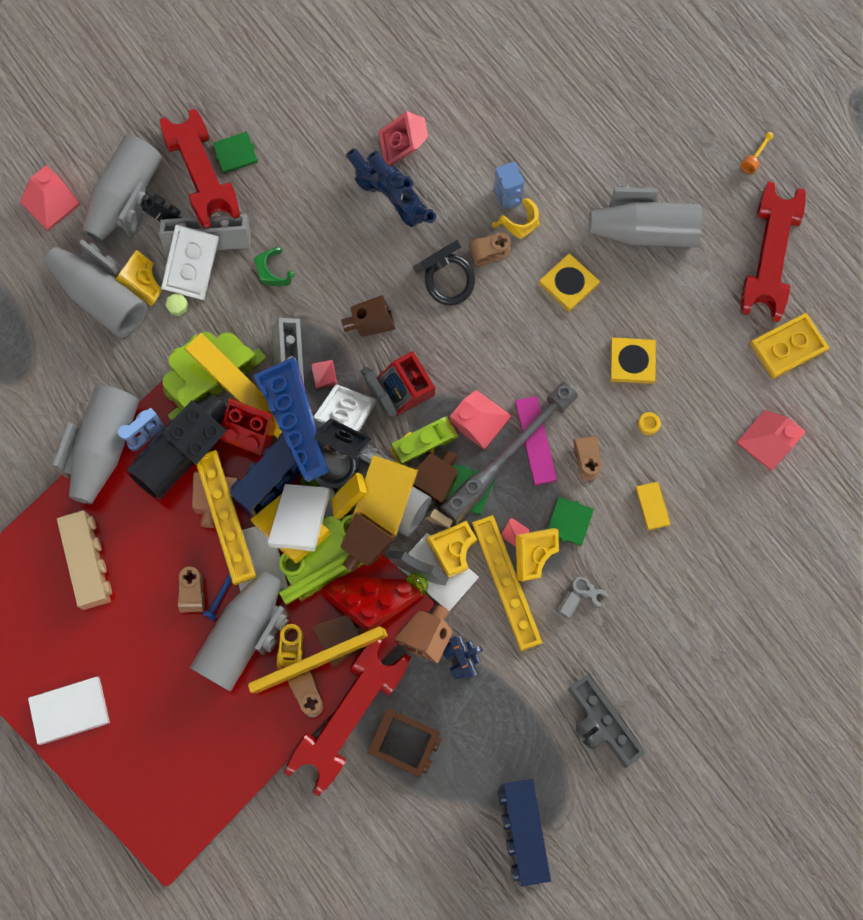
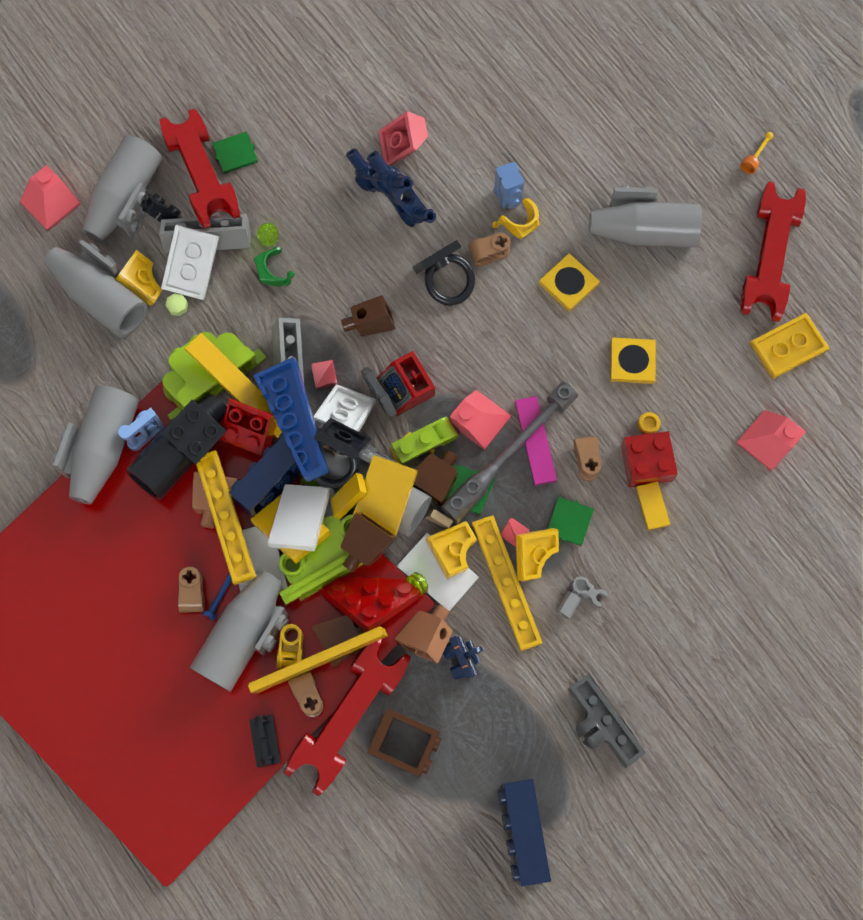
white tile [28,676,110,745] -> none
tan brick [57,510,112,610] -> none
dark grey tile [386,551,449,585] -> none
none -> black hinge [249,715,281,768]
none -> clear neon green tile [257,223,279,246]
none -> red brick [621,431,678,487]

